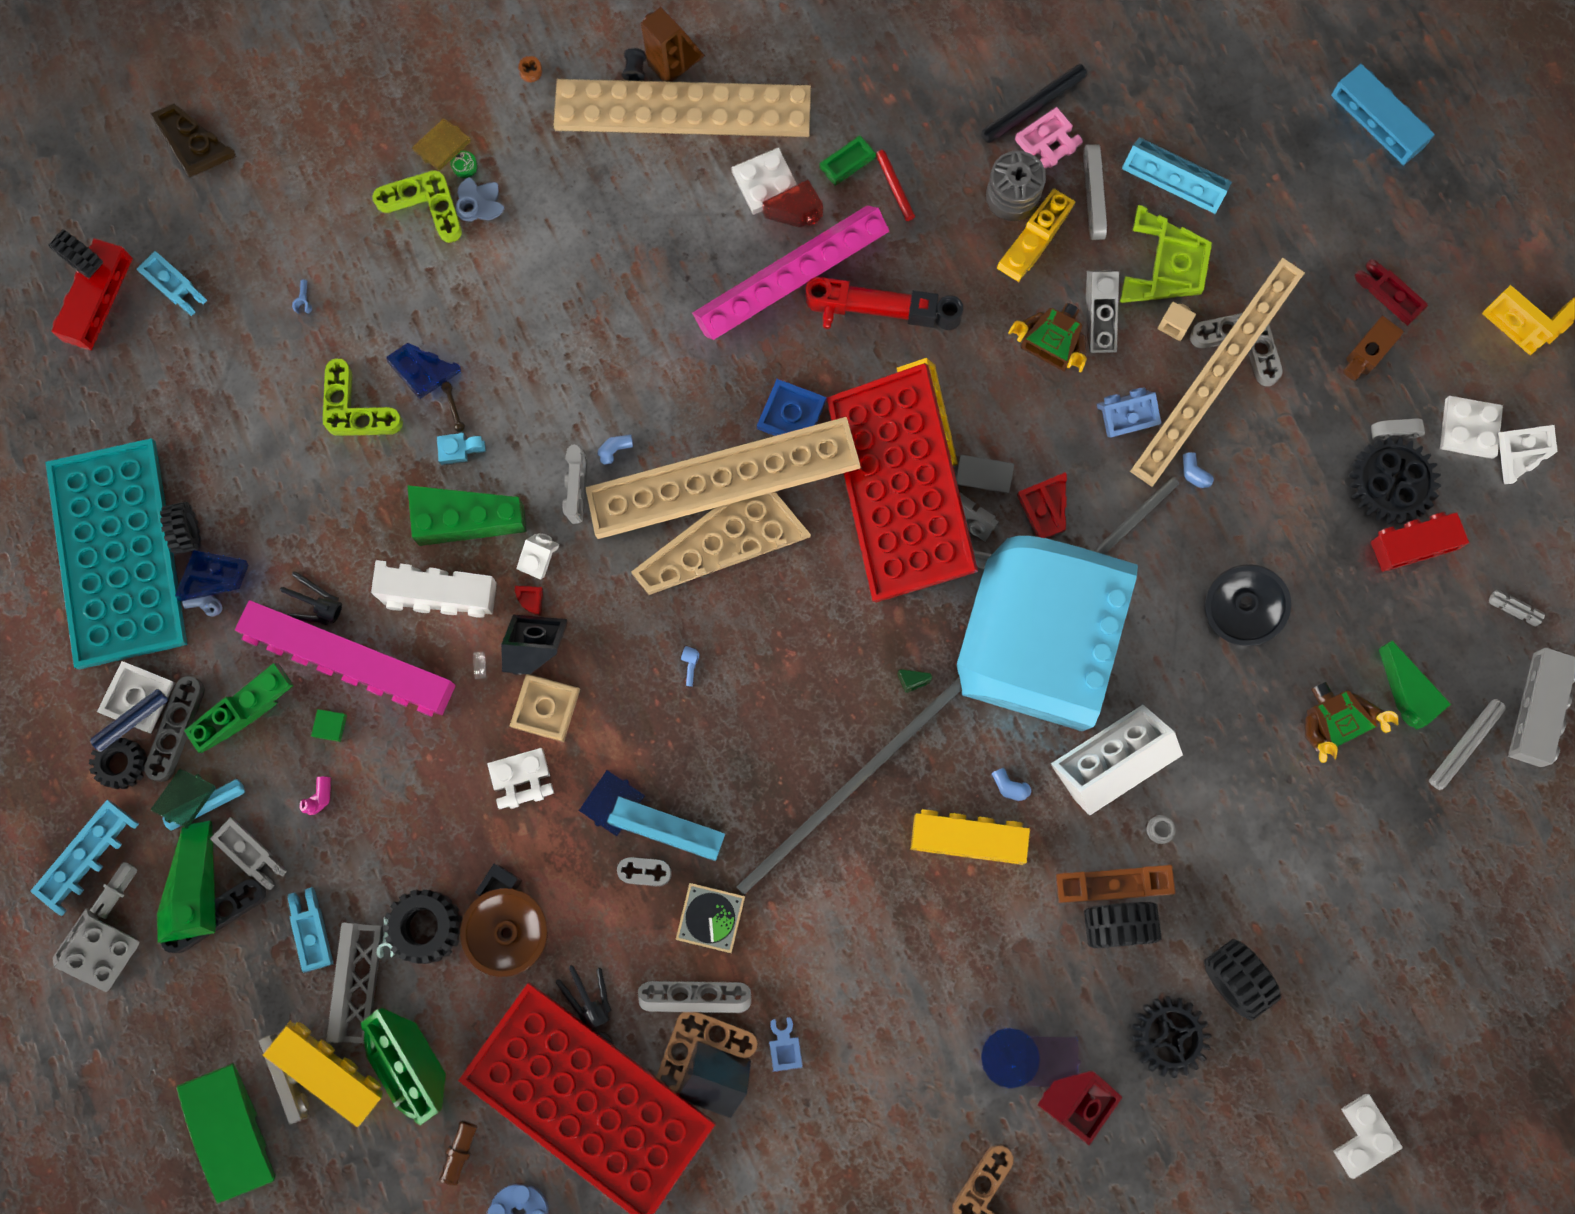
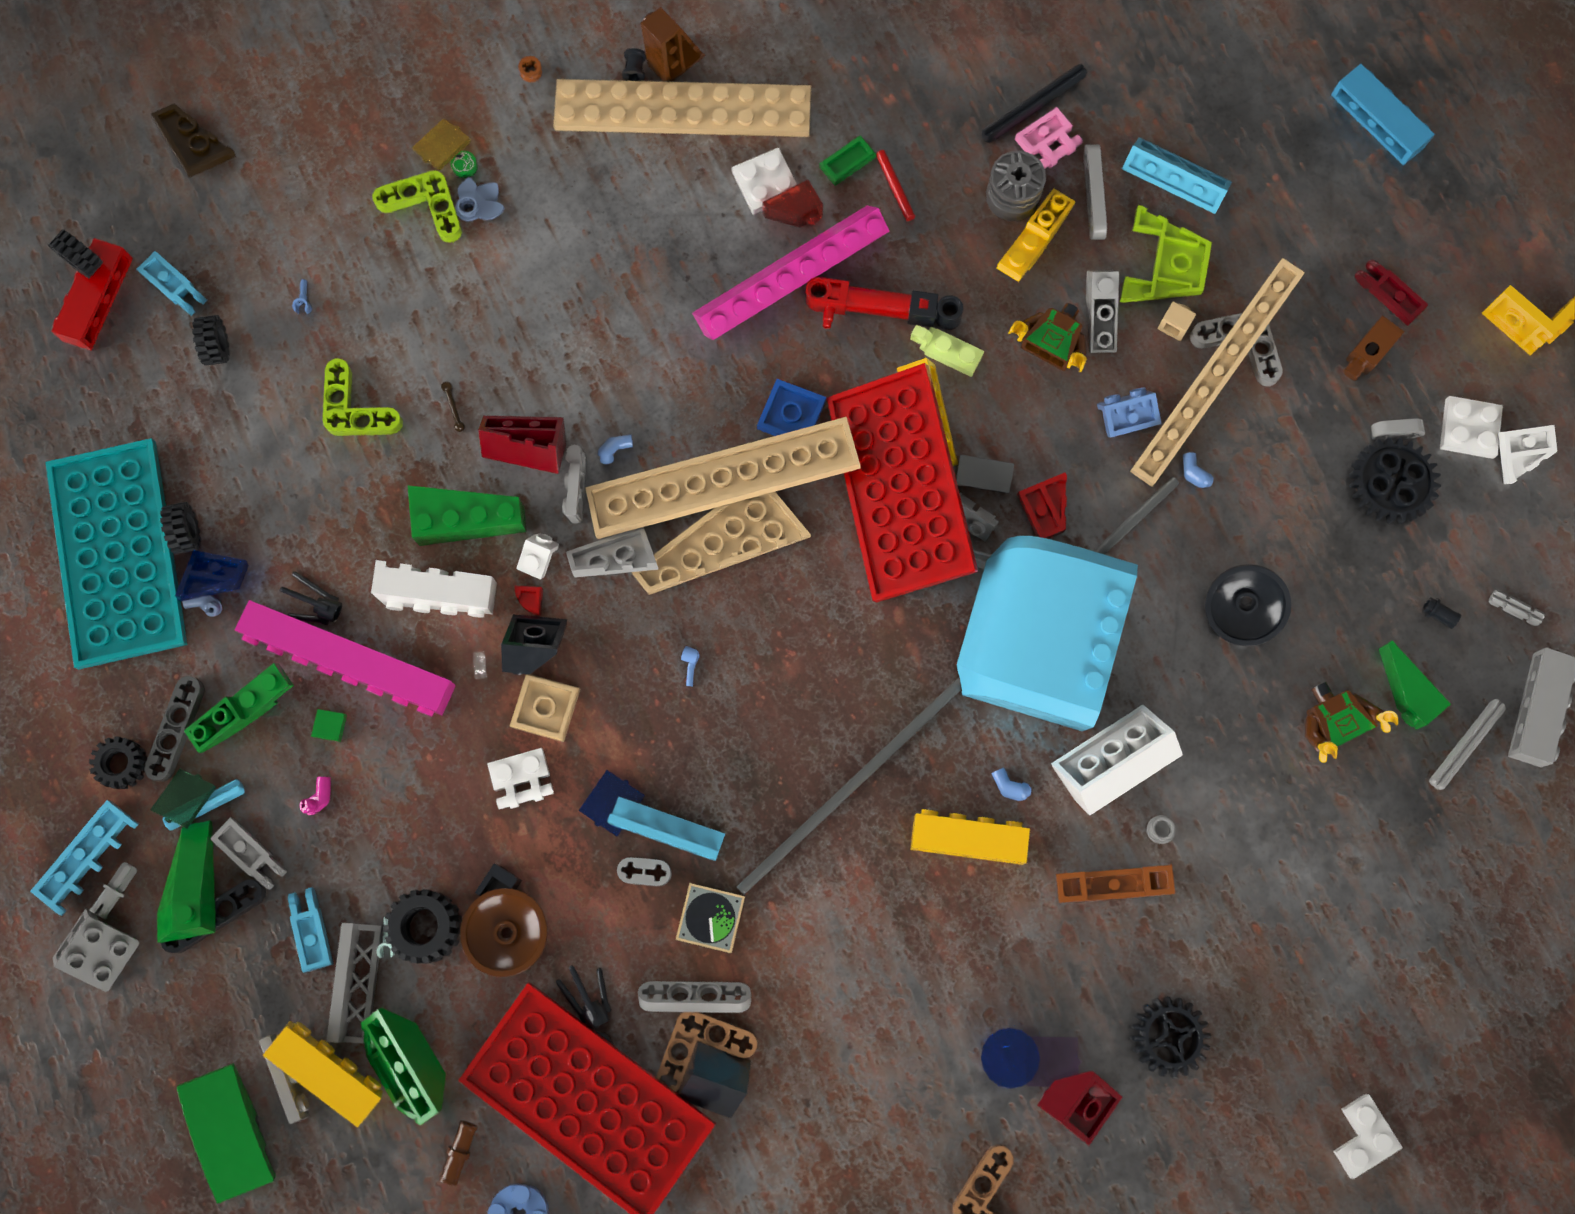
dark blue axle [90,689,168,752] -> none
white plate [97,661,175,734] -> none
clear blue wing [386,343,461,399] -> none
medium azure plate [437,433,486,465] -> none
medium blue plate [769,1017,802,1072] -> none
dark green slope [897,669,932,693] -> none
black tyre [1084,901,1162,949] -> none
black tyre [1204,939,1281,1021] -> none
red brick [1371,512,1469,572] -> none
none -> black tyre [192,315,230,366]
none -> dark red wedge [478,415,566,474]
none -> light grey wing [566,527,659,578]
none -> yellowish green hinge [910,325,984,377]
none -> black pin [1422,597,1461,629]

